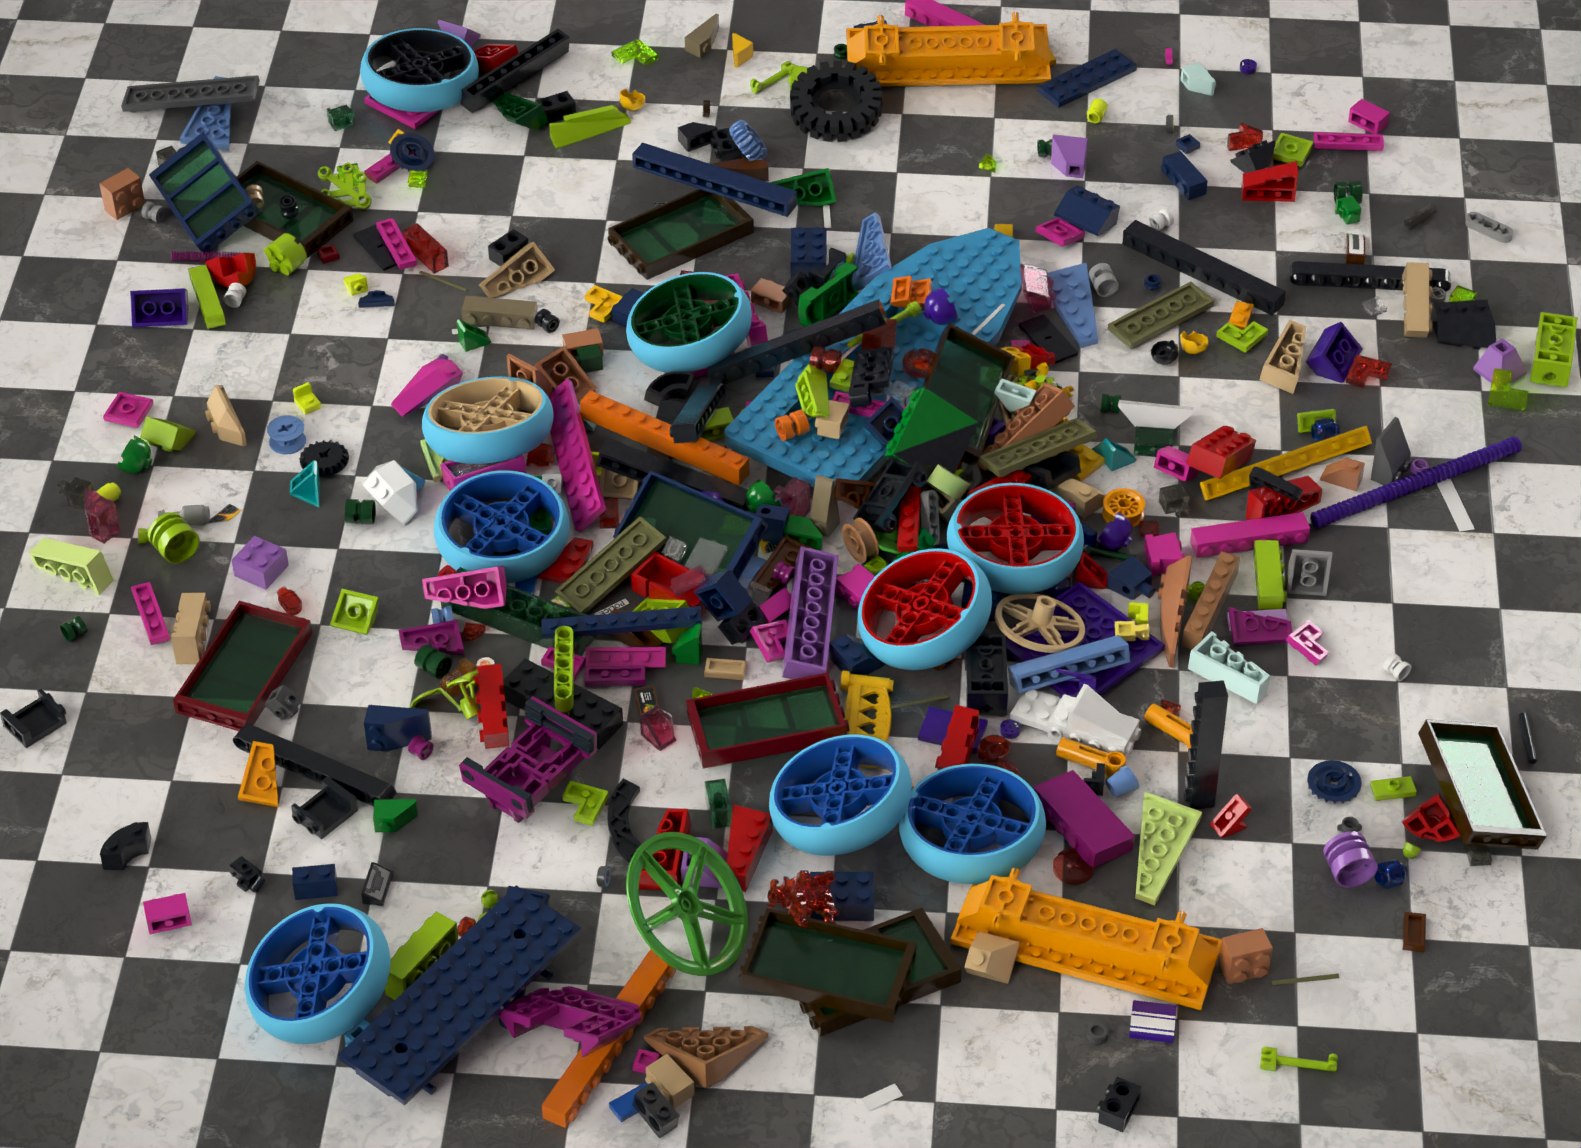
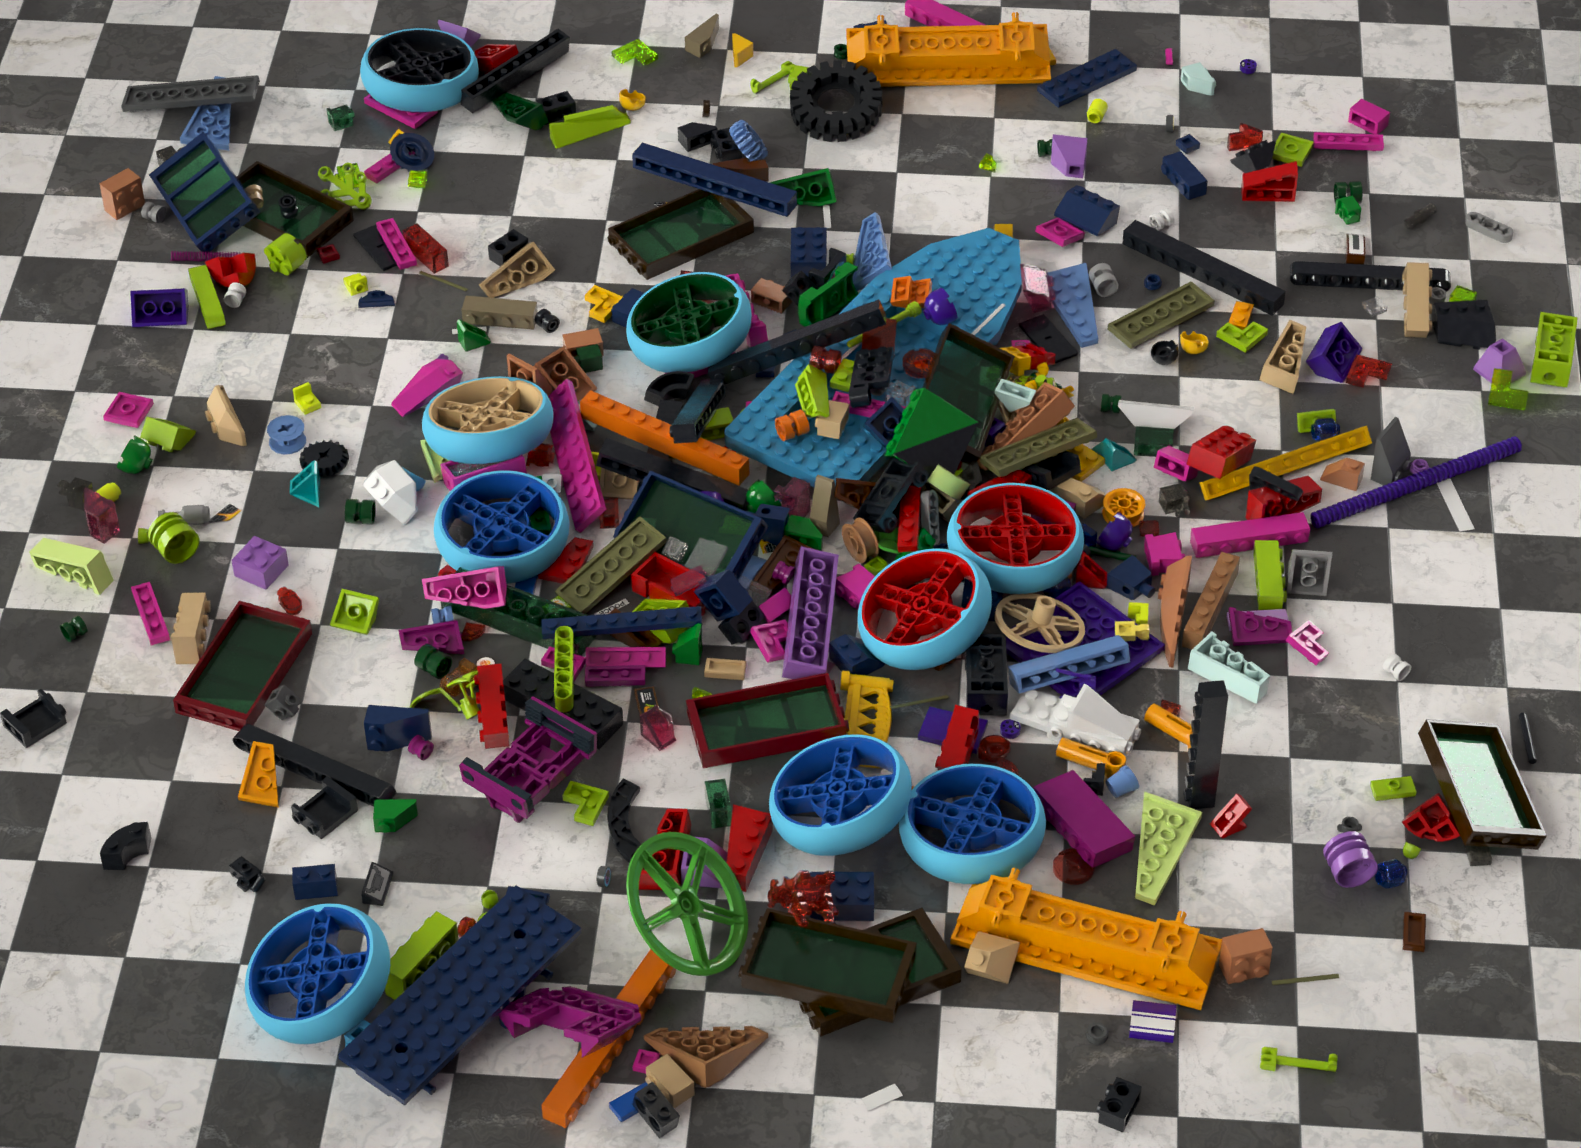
dark pink brick [143,893,192,934] -> none
clear neon green plate [1188,581,1205,599] -> none
dark blue gear [1307,760,1362,804] -> none

